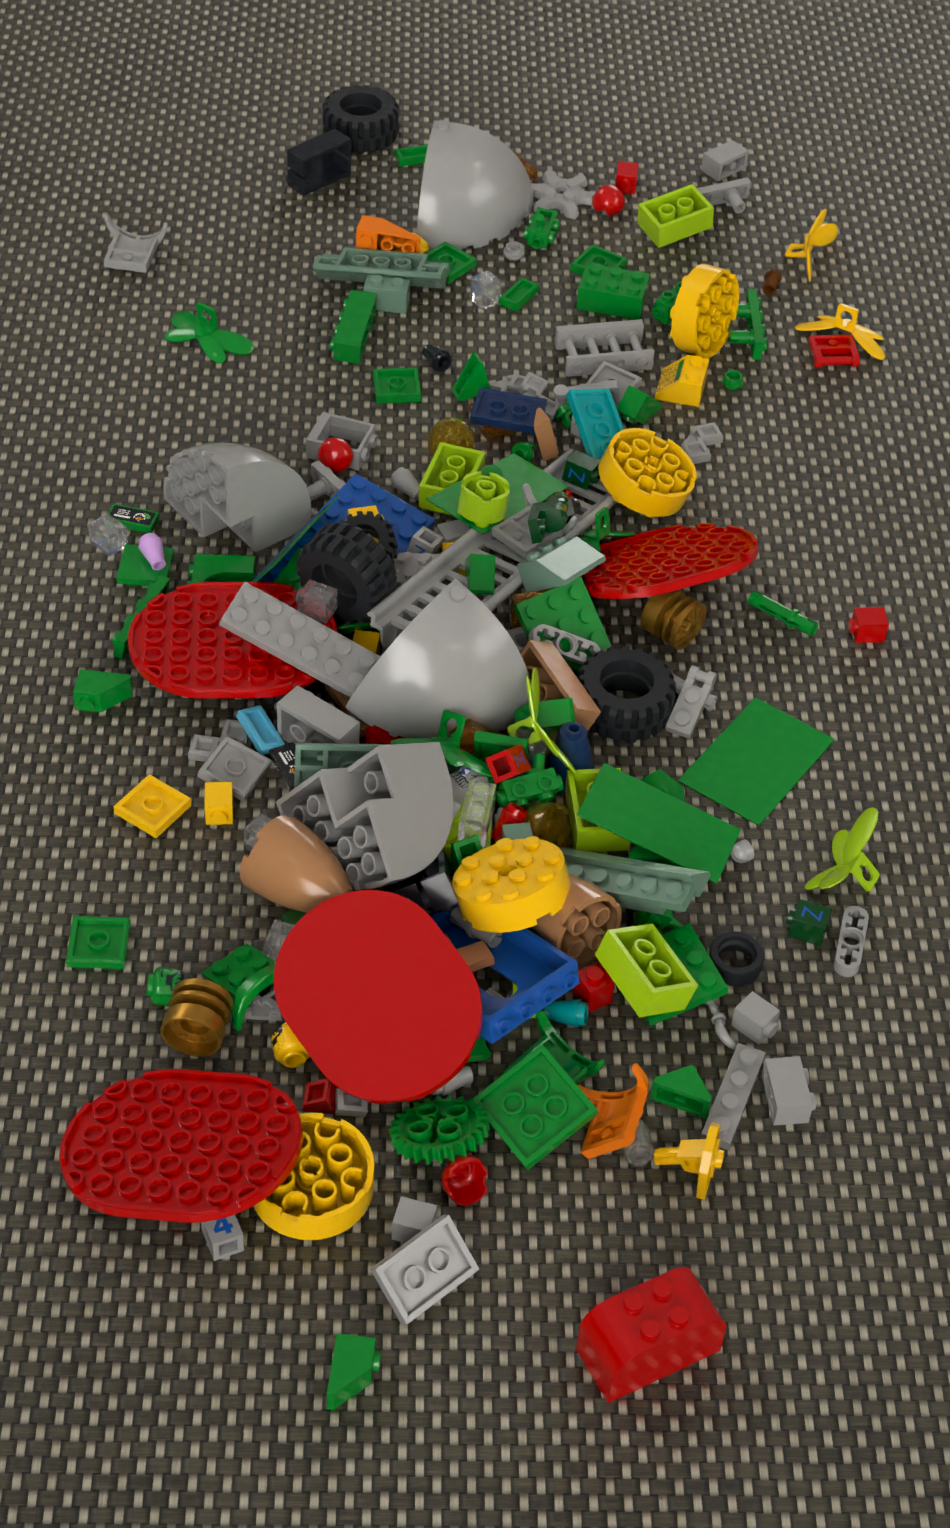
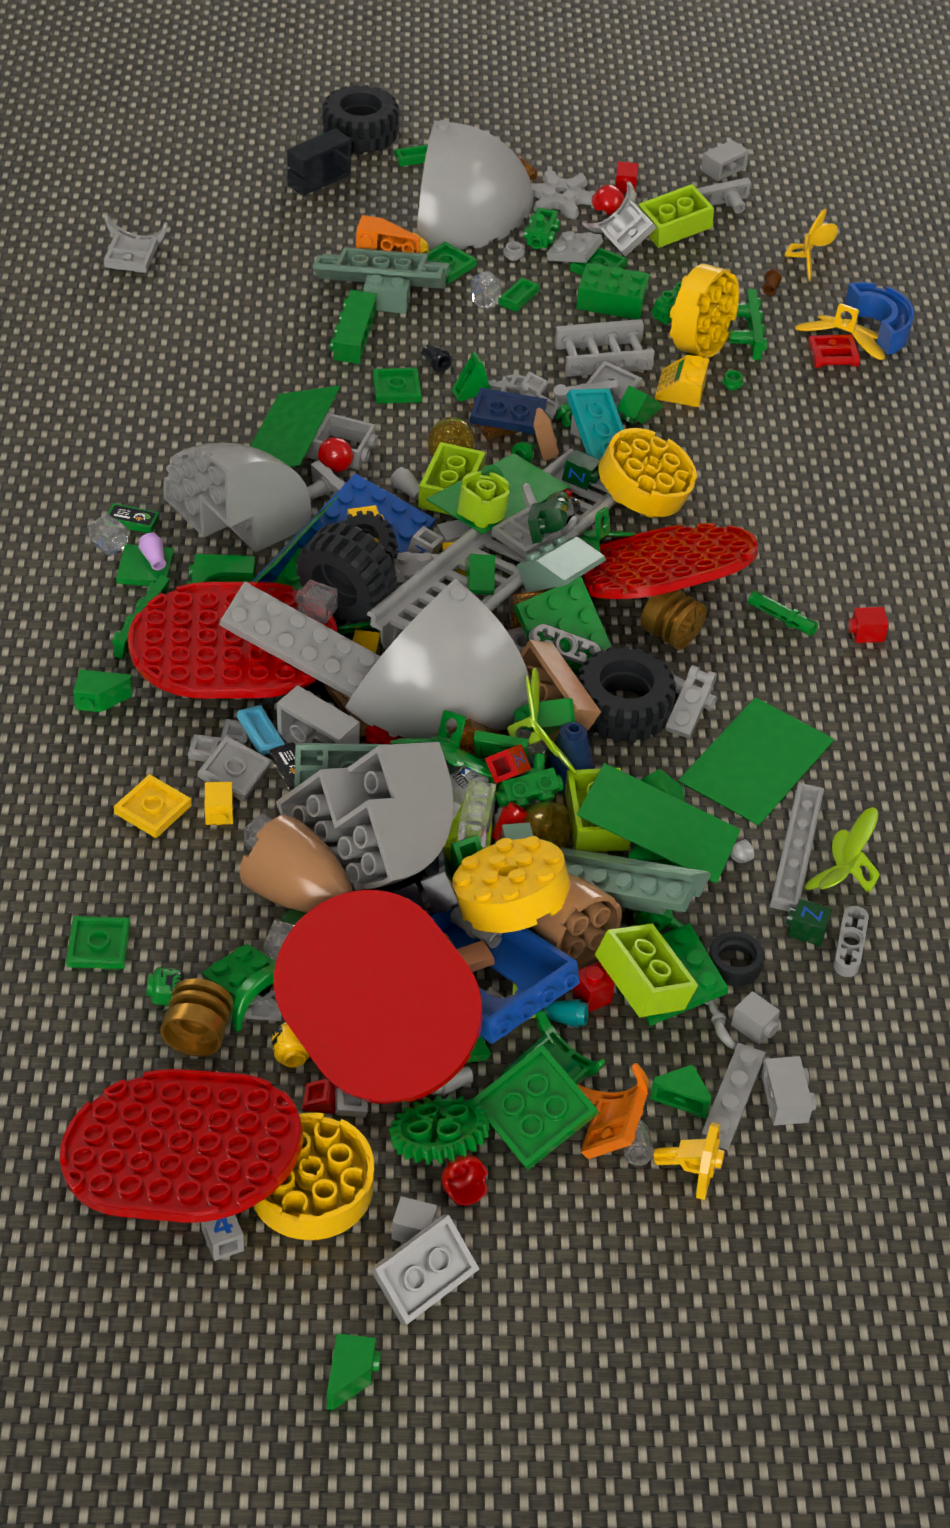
green piece [164,302,254,364] -> none
red brick [576,1267,726,1403] -> none
light grey tile [681,422,724,464] -> none
none -> green piece [250,386,341,467]
none -> light grey plate [547,231,603,263]
none -> light grey piece [583,181,657,257]
none -> light grey tile [770,783,824,912]
none -> blue brick [845,282,914,355]

